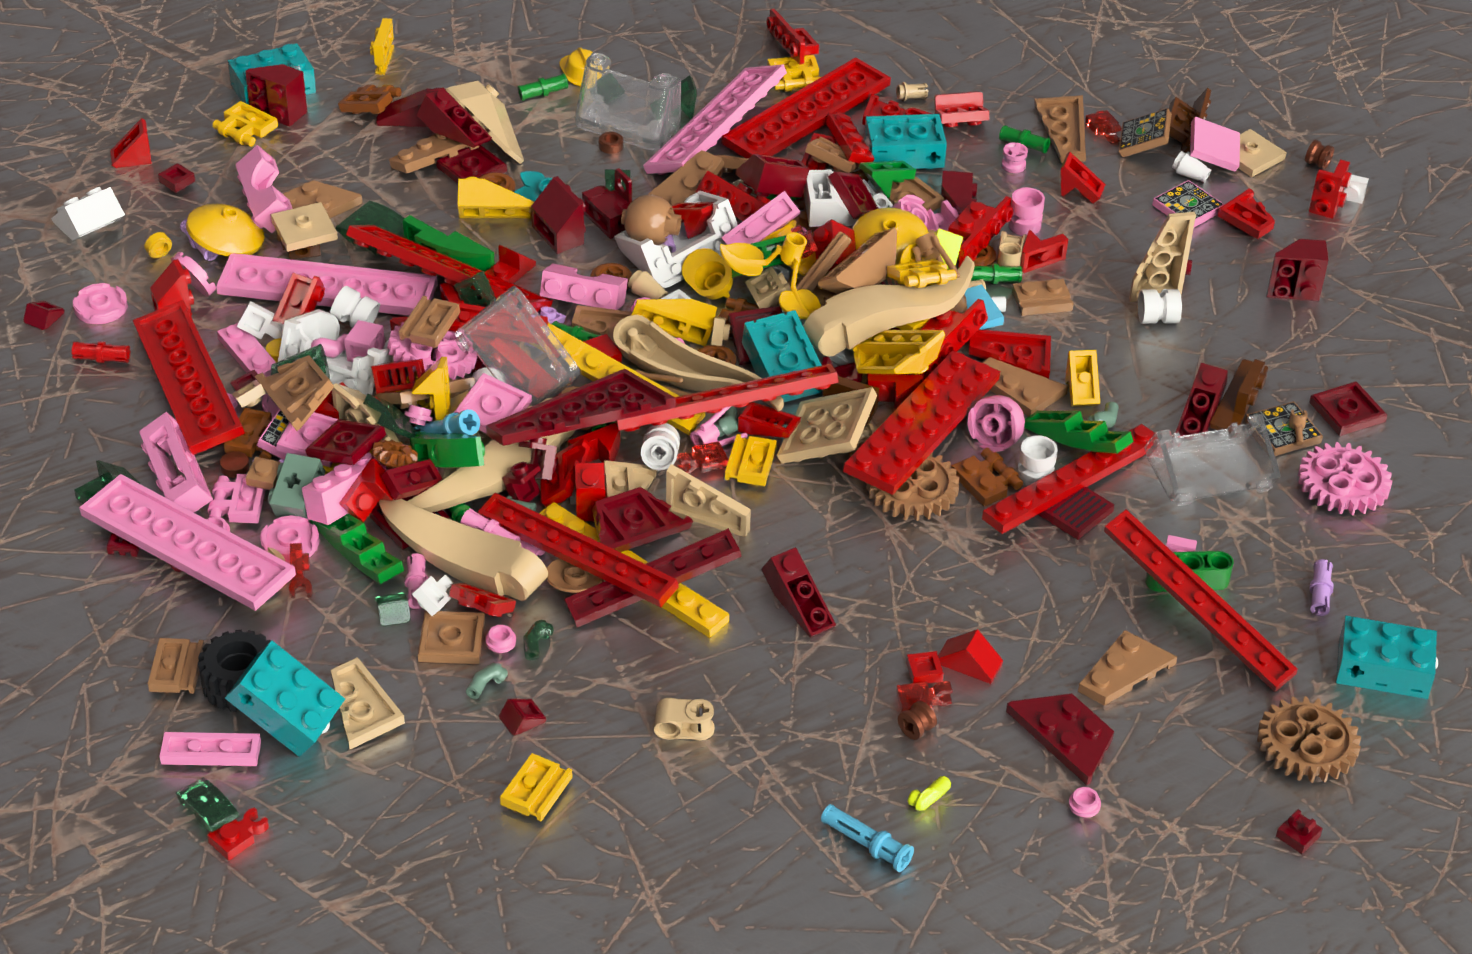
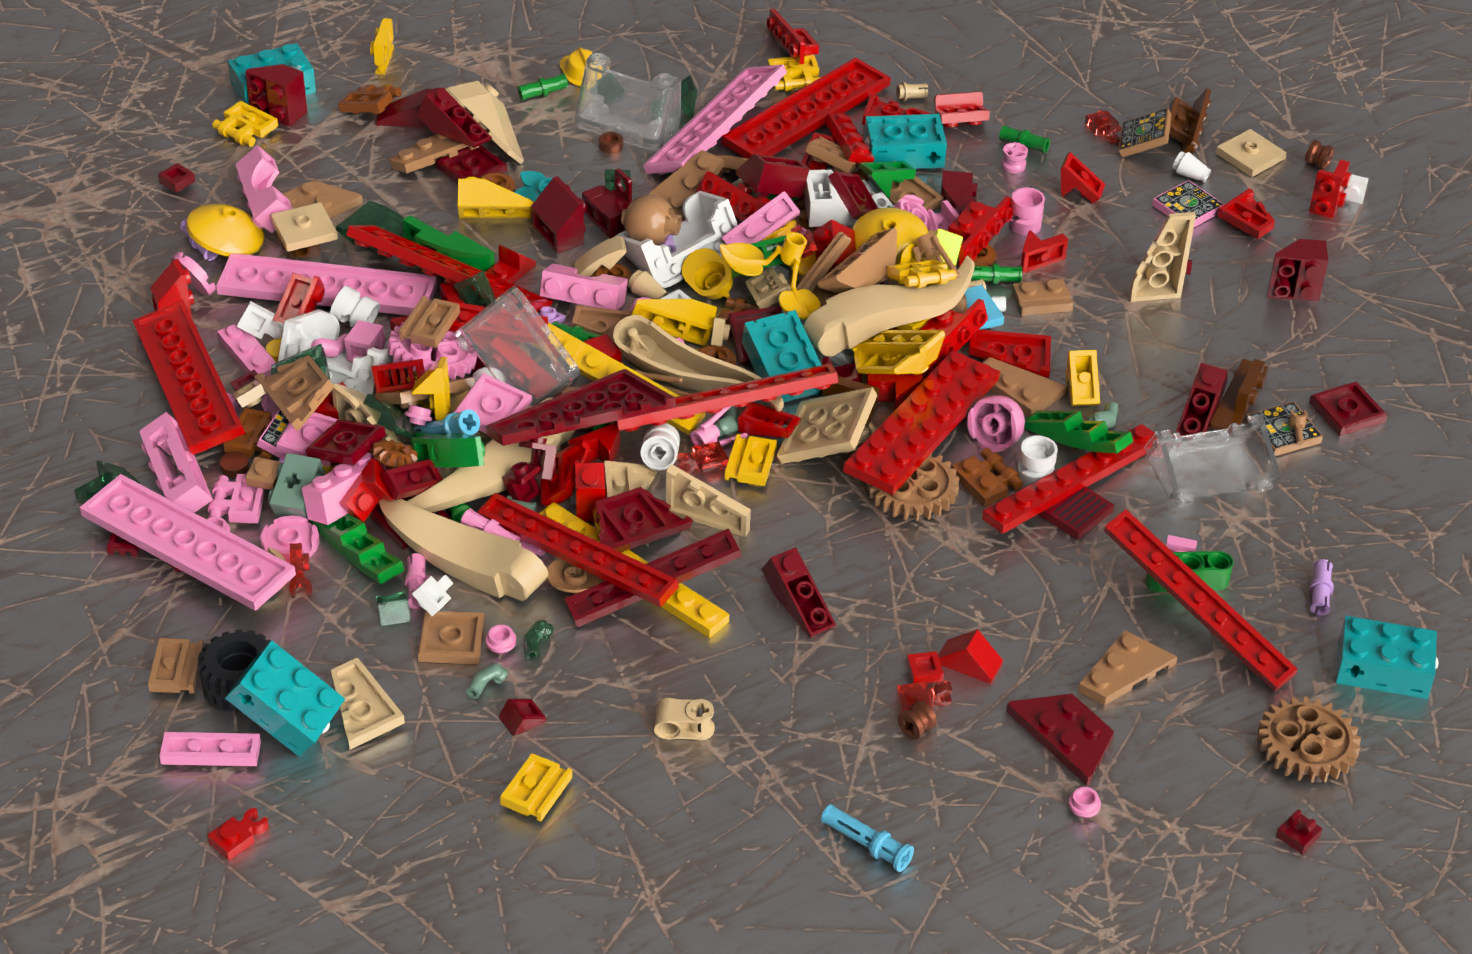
dark red slope [23,301,65,330] -> none
white slope [51,187,125,241] -> none
red pin [72,341,131,363] -> none
bright pink tile [73,283,128,325] -> none
red slope [110,118,152,168] -> none
yellow tile [144,232,172,259] -> none
clear green slope [176,777,240,832] -> none
red wing [449,583,516,617] -> none
red slope [672,202,714,239] -> none
neon yellow arm [907,776,951,811] -> none
tan piece [997,231,1027,266] -> none
medium nougat wing [1034,95,1086,163] -> none
white wheel [1138,289,1182,324] -> none
bright pink tile [1190,117,1240,172] -> none
bright pink gear [1298,442,1392,515] -> none
none -> tan slope [574,236,627,277]

